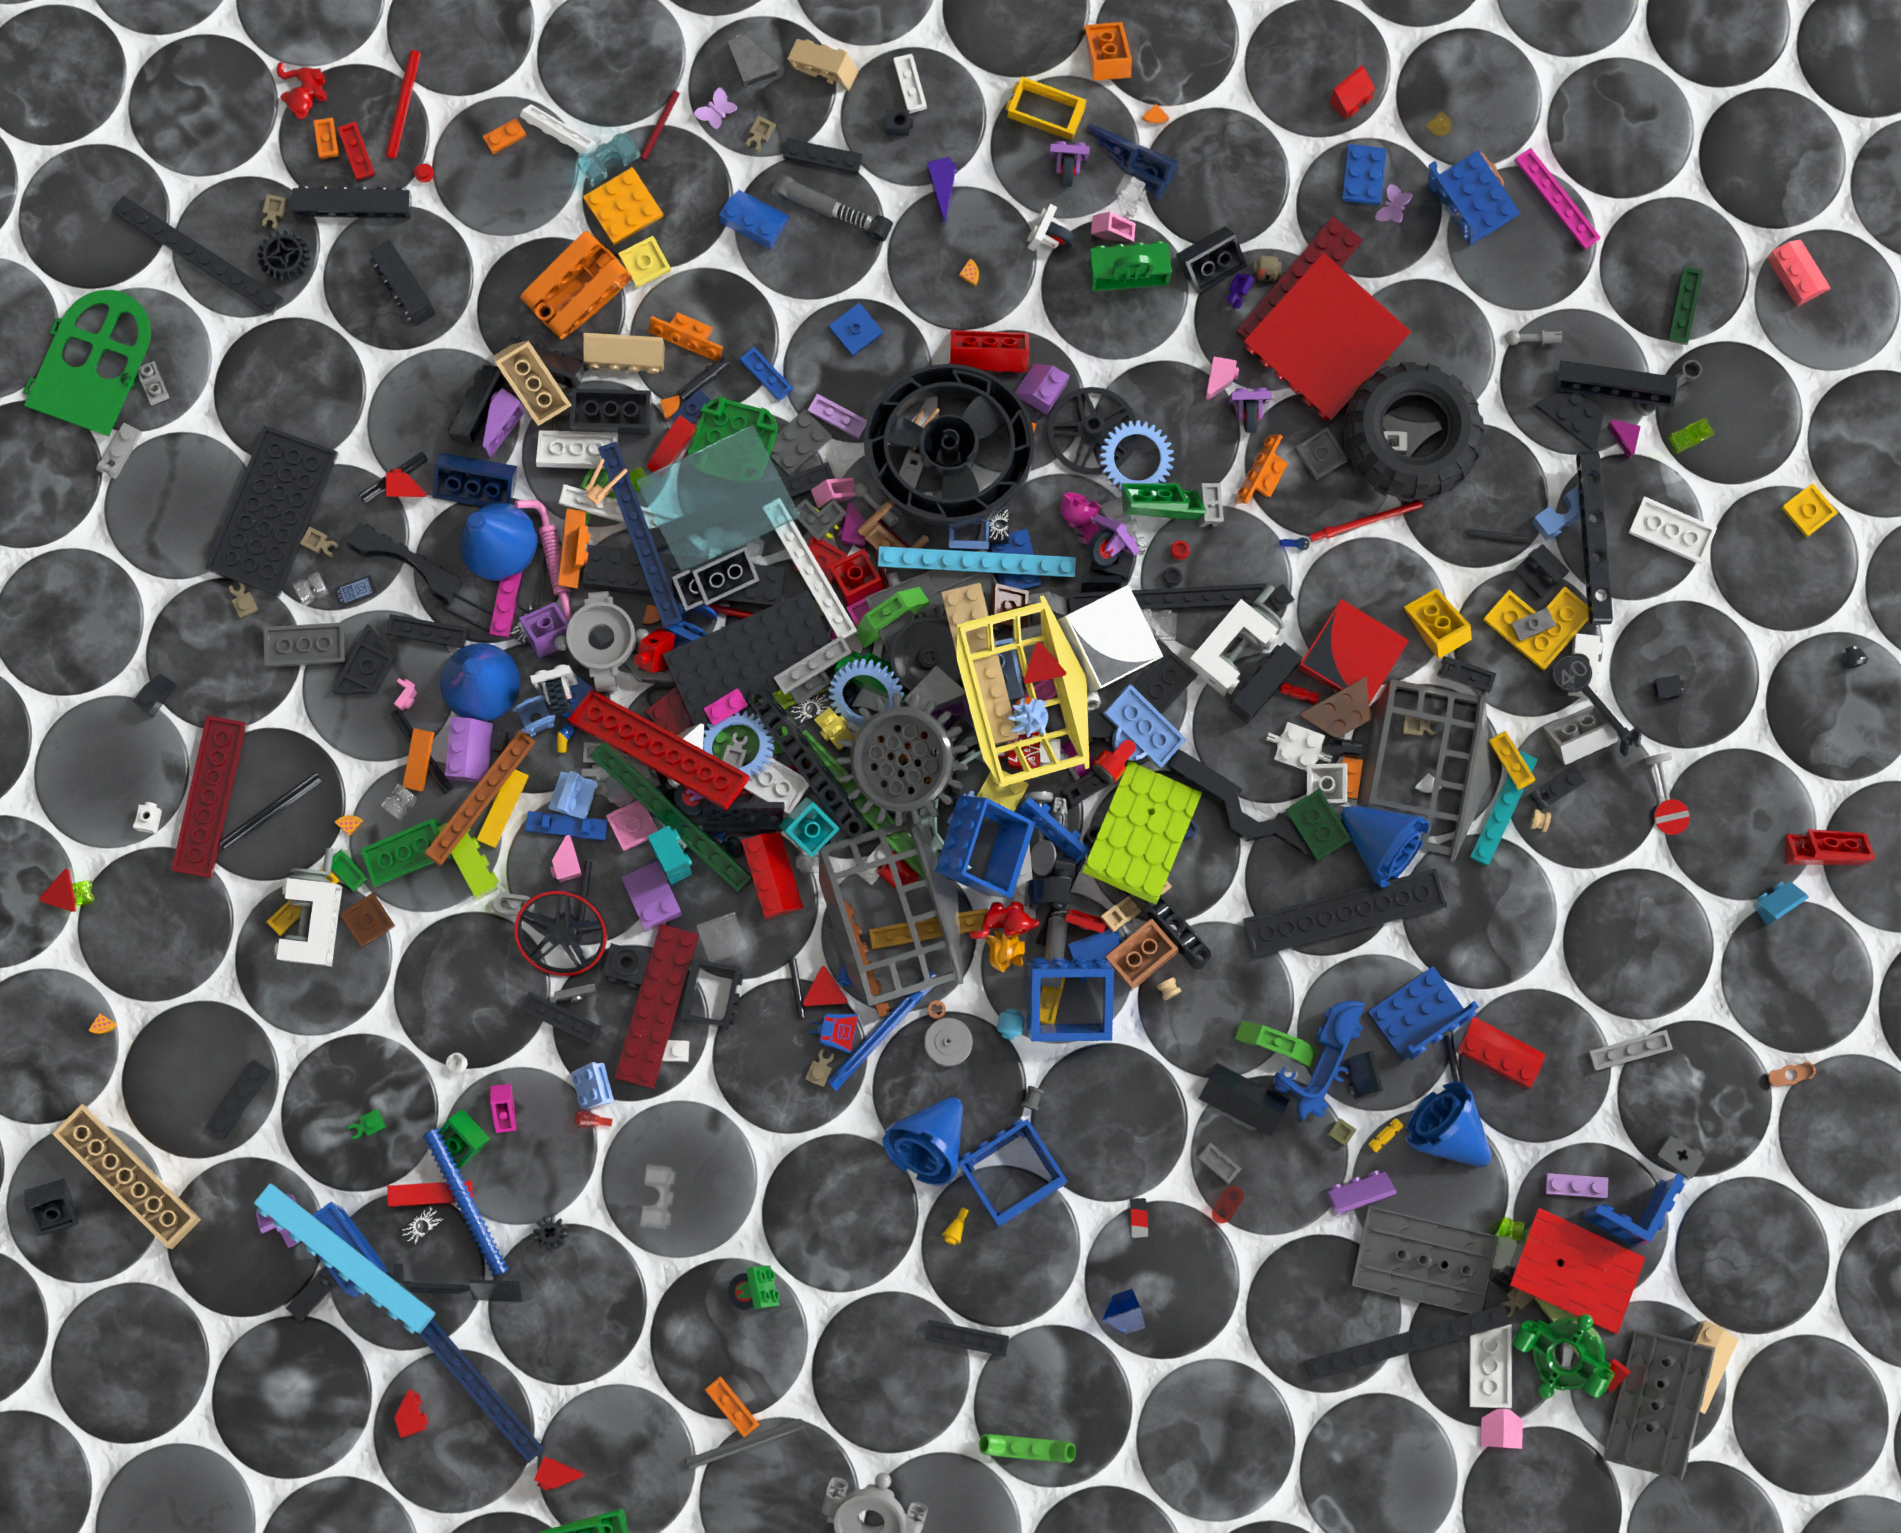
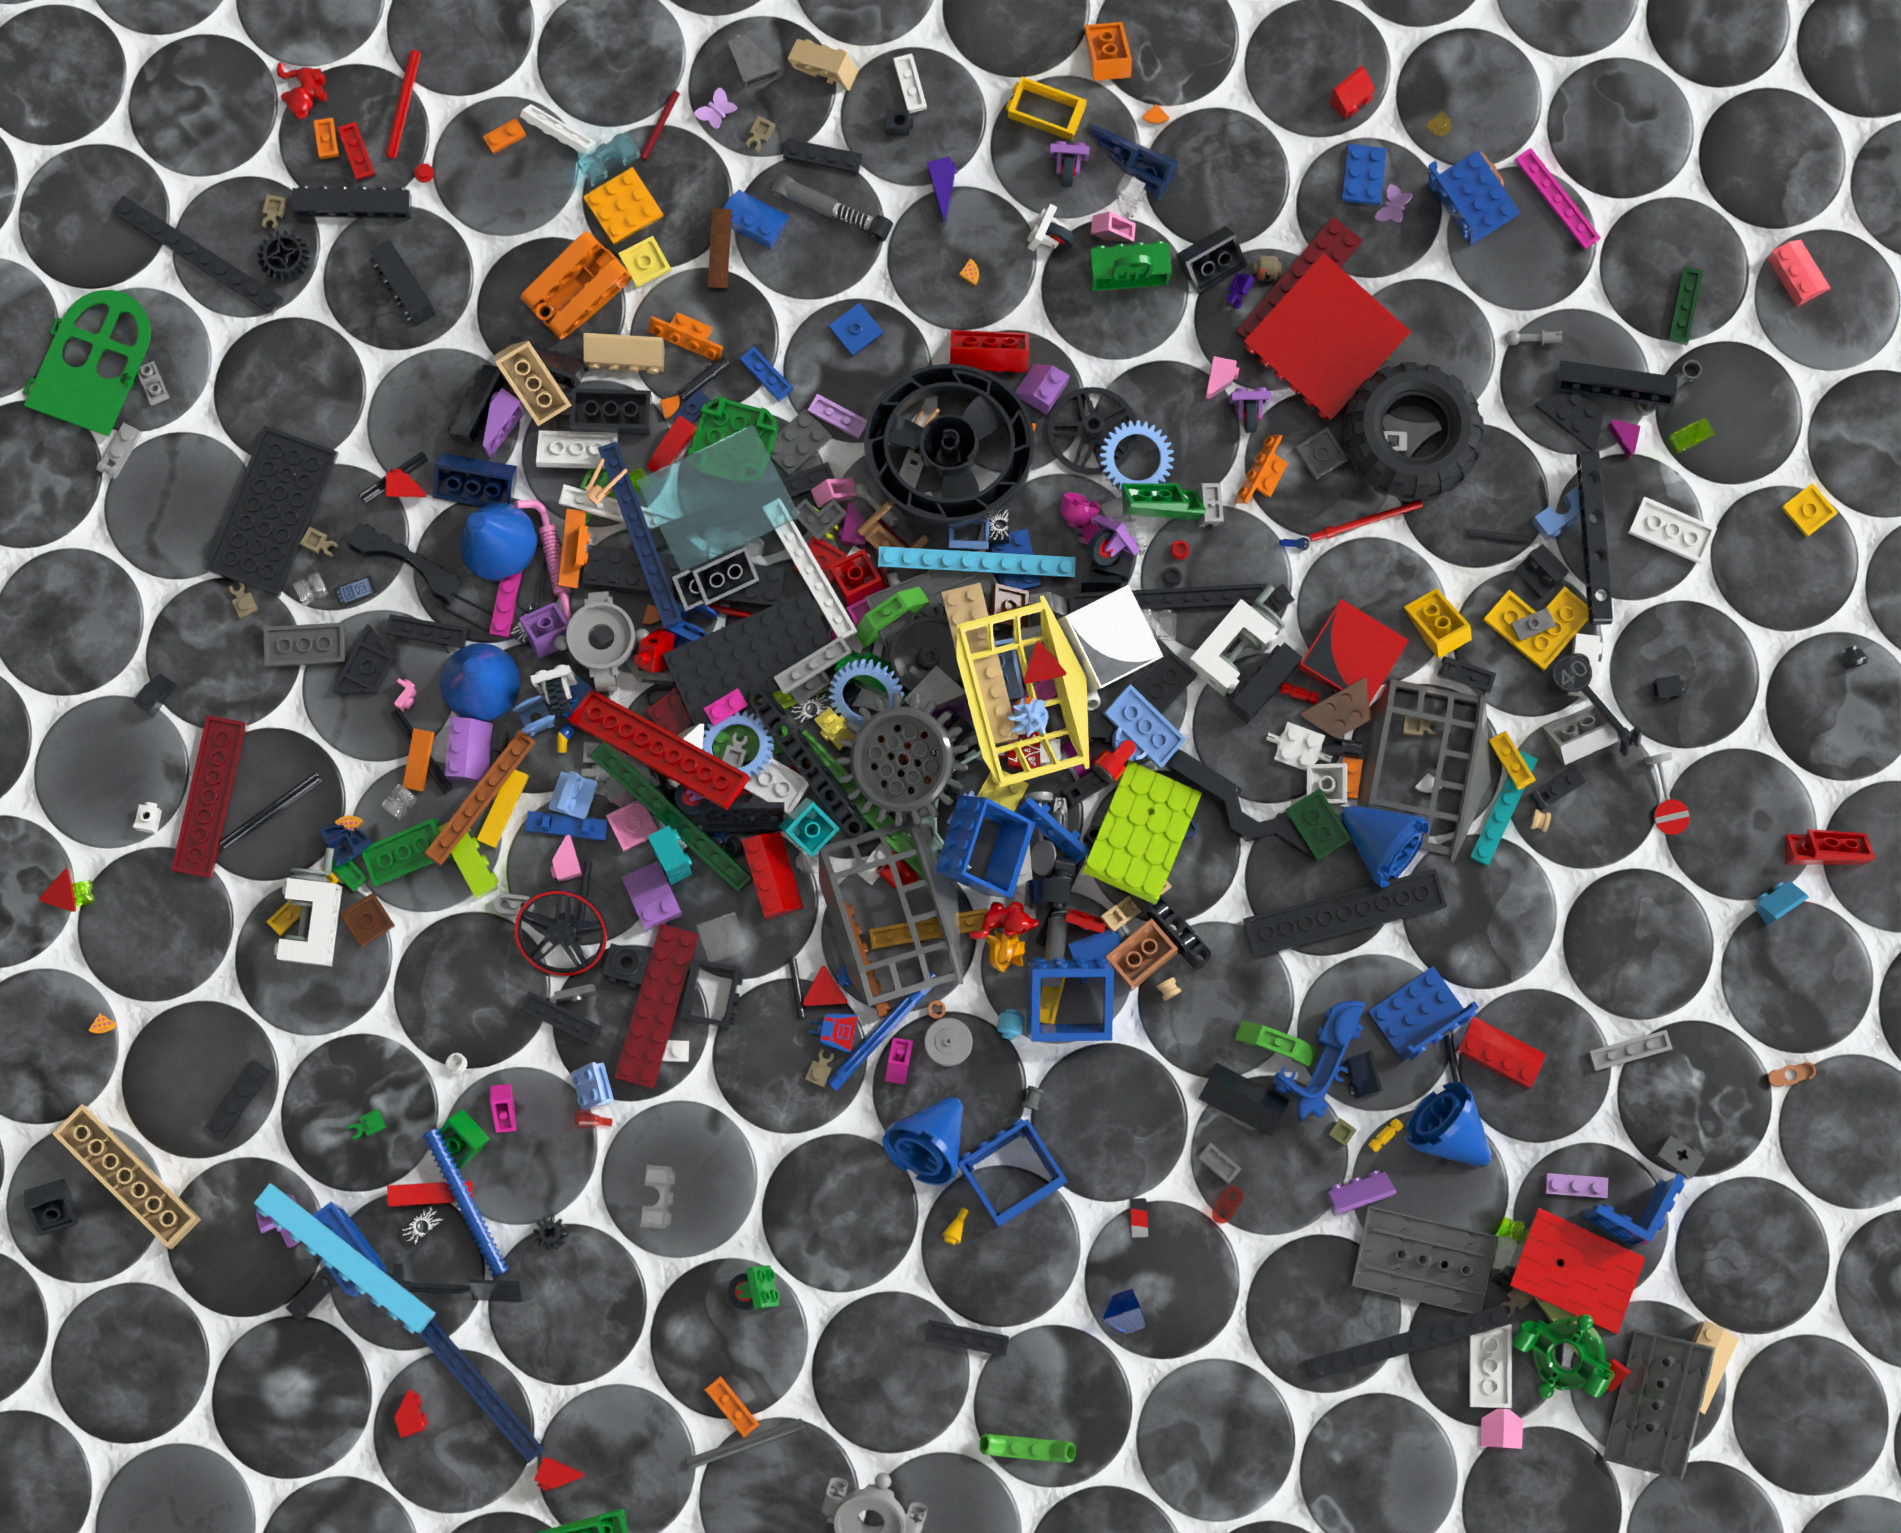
none -> dark blue brick [319,825,372,867]
none -> reddish brown plate [708,208,732,288]
none -> dark pink slope [885,1037,913,1085]

